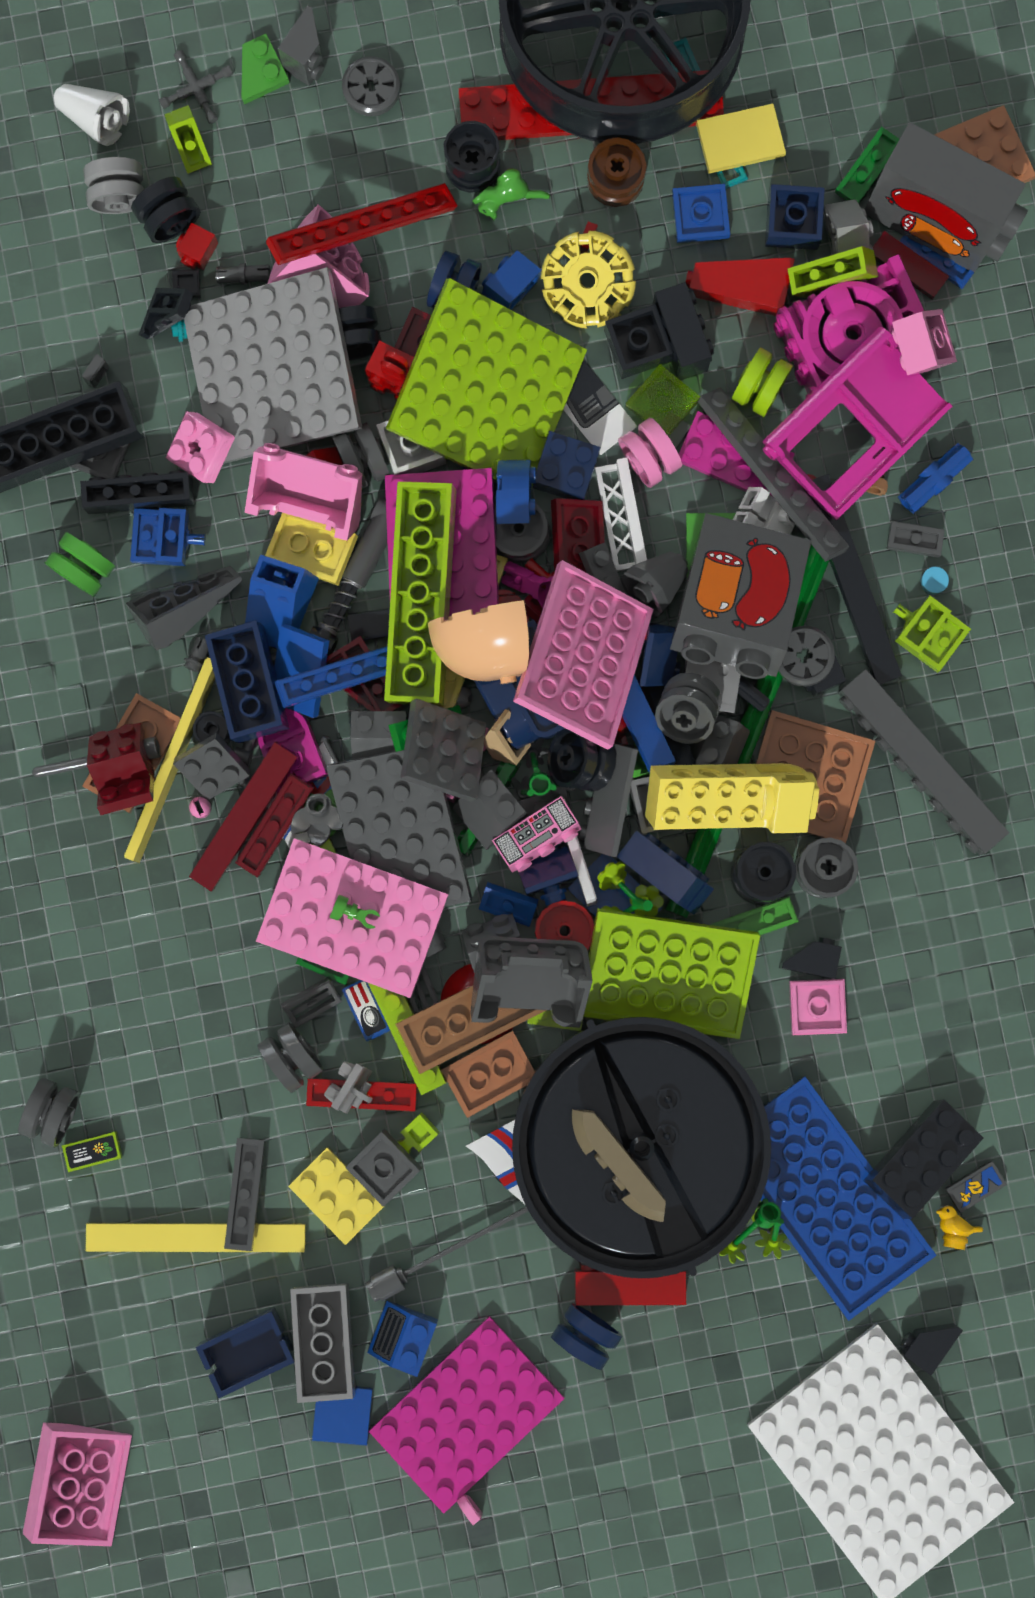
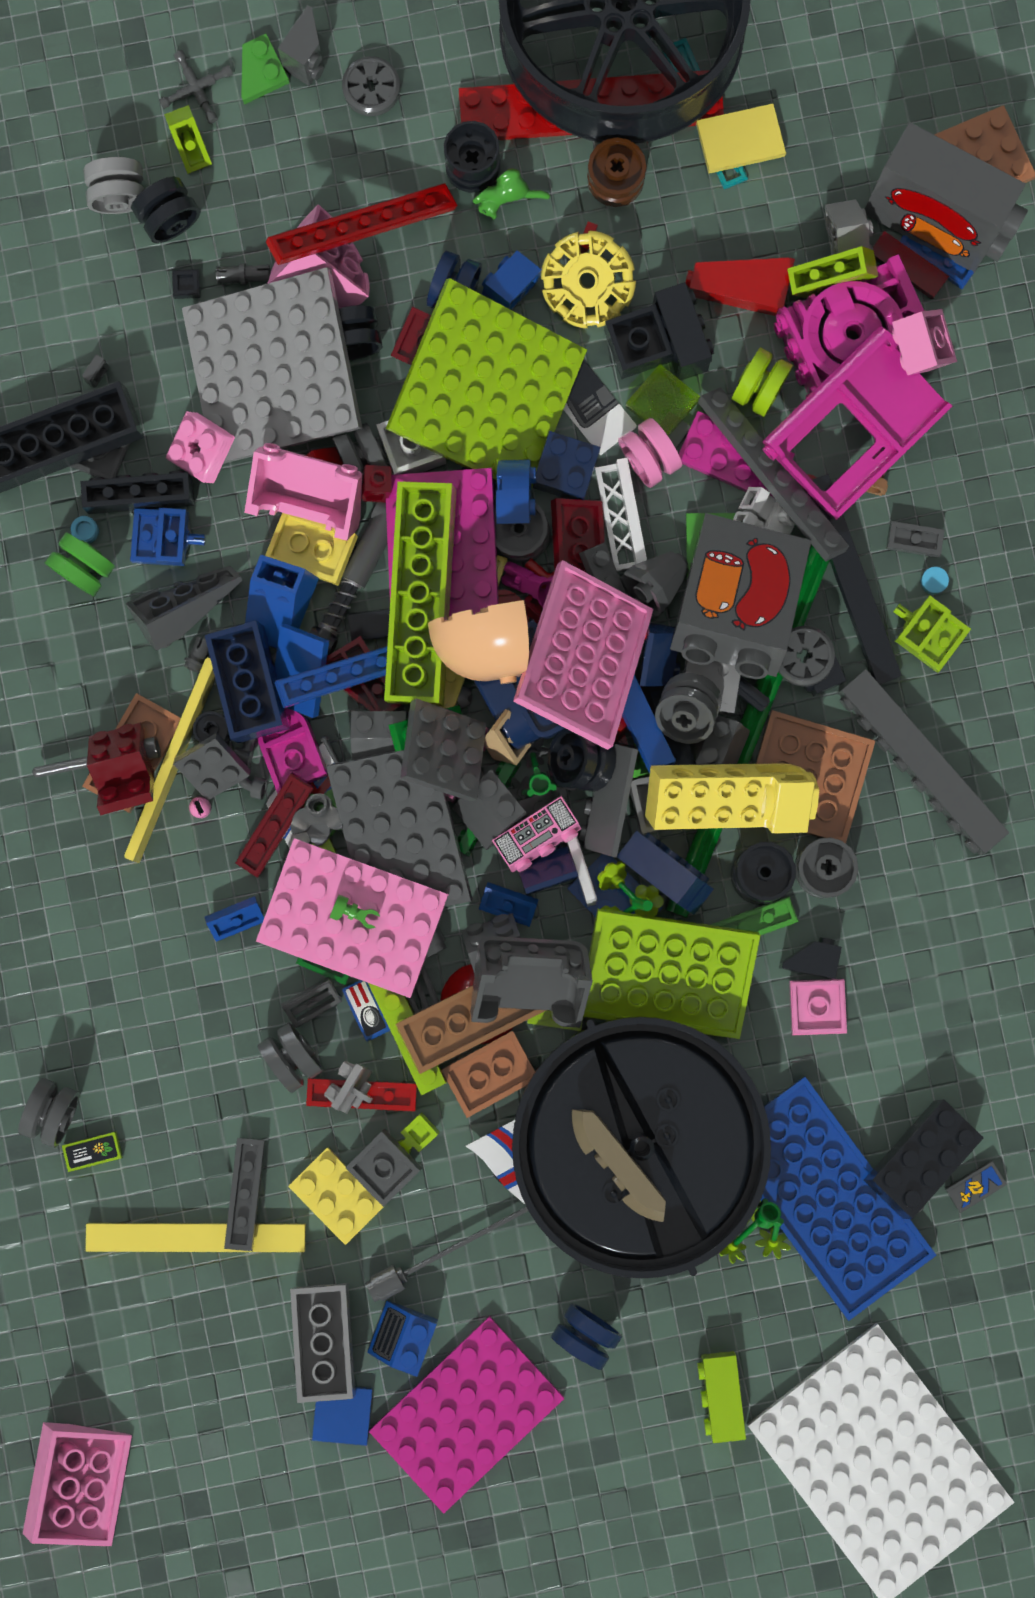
white cone [54,84,130,146] -> none
black wing [139,288,194,339] -> none
teal plate [171,319,188,342] -> none
red brick [176,223,218,270] -> none
dark red tile [189,741,299,891] -> none
dark blue piece [195,1307,295,1399] -> none
red brick [365,340,414,401] -> none
bright pink tile [457,1494,483,1525] -> none
red wheel [535,901,594,951] -> none
blue plate [540,884,567,906] -> none
red brick [575,1264,686,1306] -> none
blue plate [672,184,730,243] -> none
dark blue brick [765,184,825,250] -> none
green plate [834,126,899,204] -> none
blue piece [898,443,973,514] -> none
black slope [899,1323,963,1375] -> none
yellow animal [936,1205,983,1250] -> none
none -> medium azure tile [71,516,99,544]
none -> blue plate [205,896,265,942]
none -> dark red bracket [361,465,392,503]
none -> lime brick [697,1351,746,1443]

